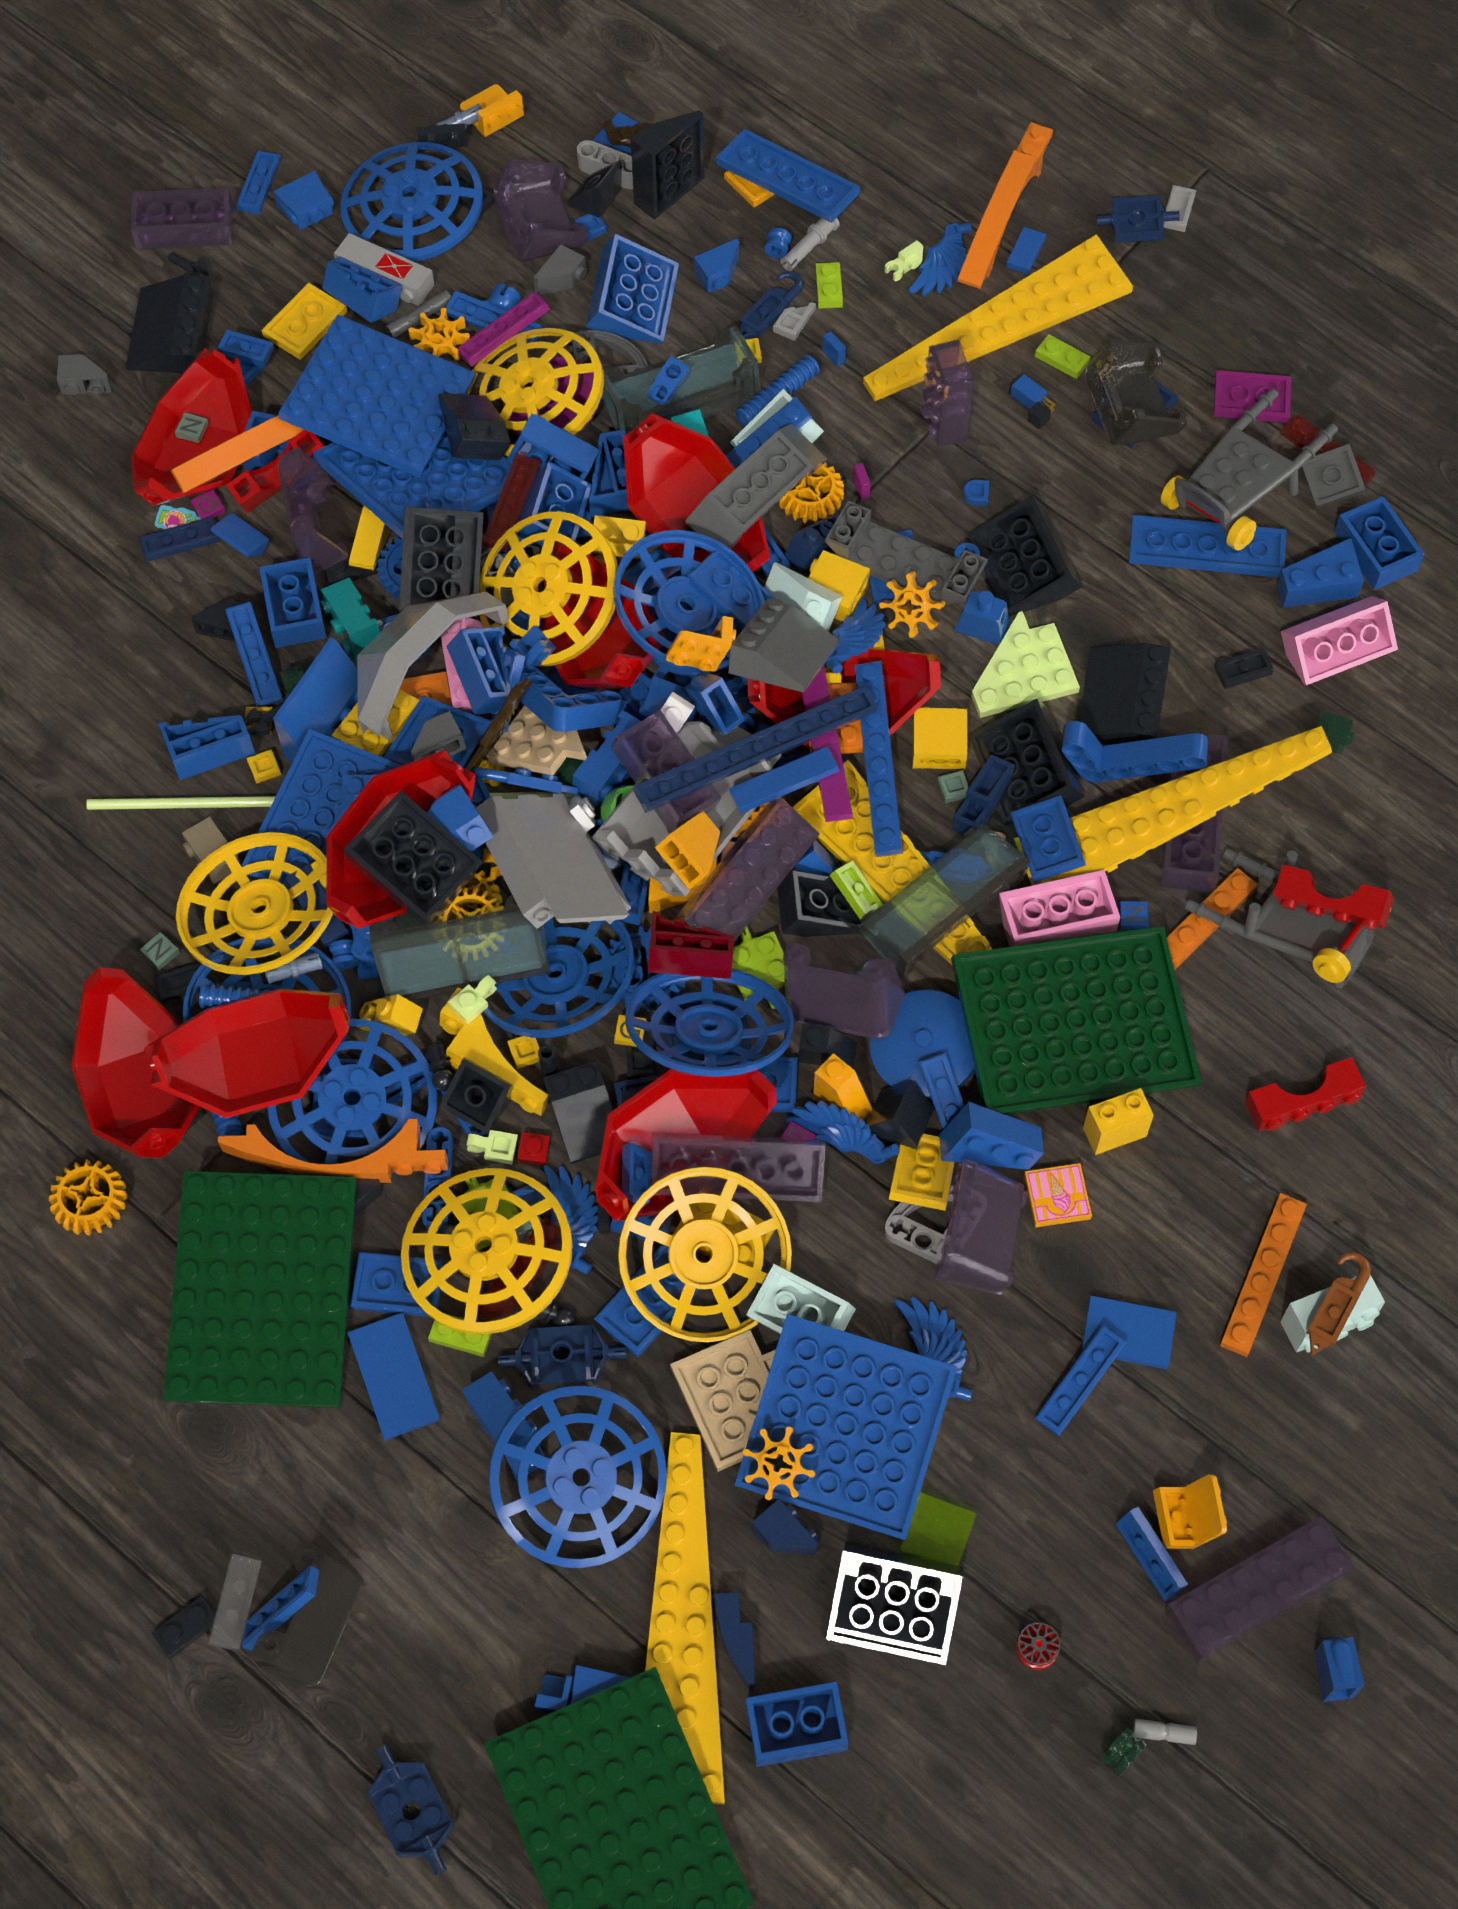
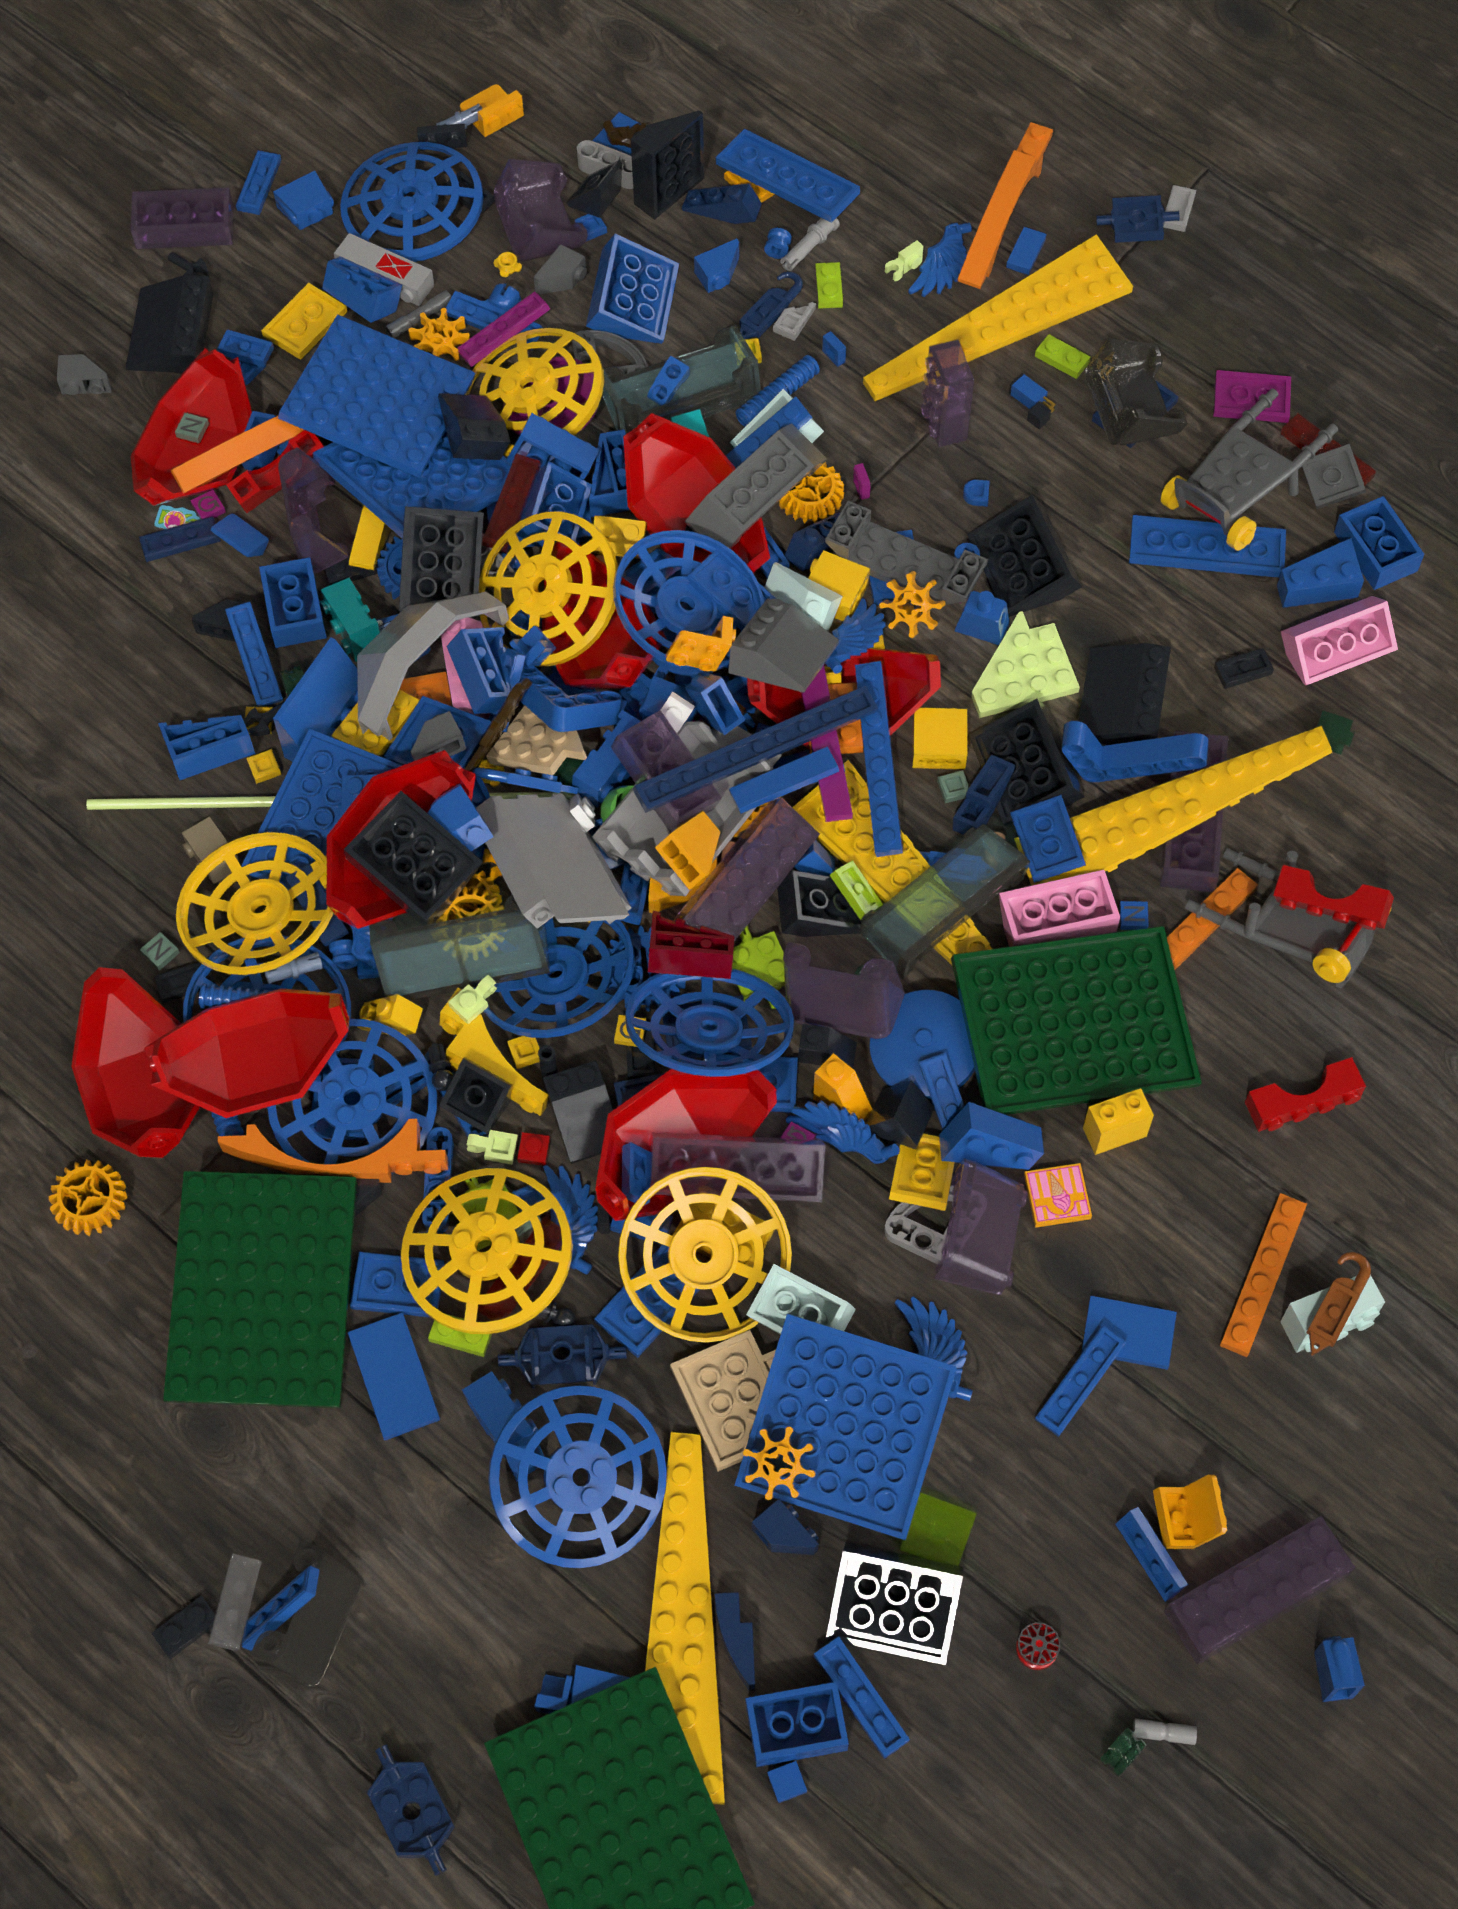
none -> yellow plate [494,252,522,277]
none -> dark blue slope [681,183,762,224]
none -> blue tile [767,1761,807,1804]
none -> blue plate [814,1637,910,1759]

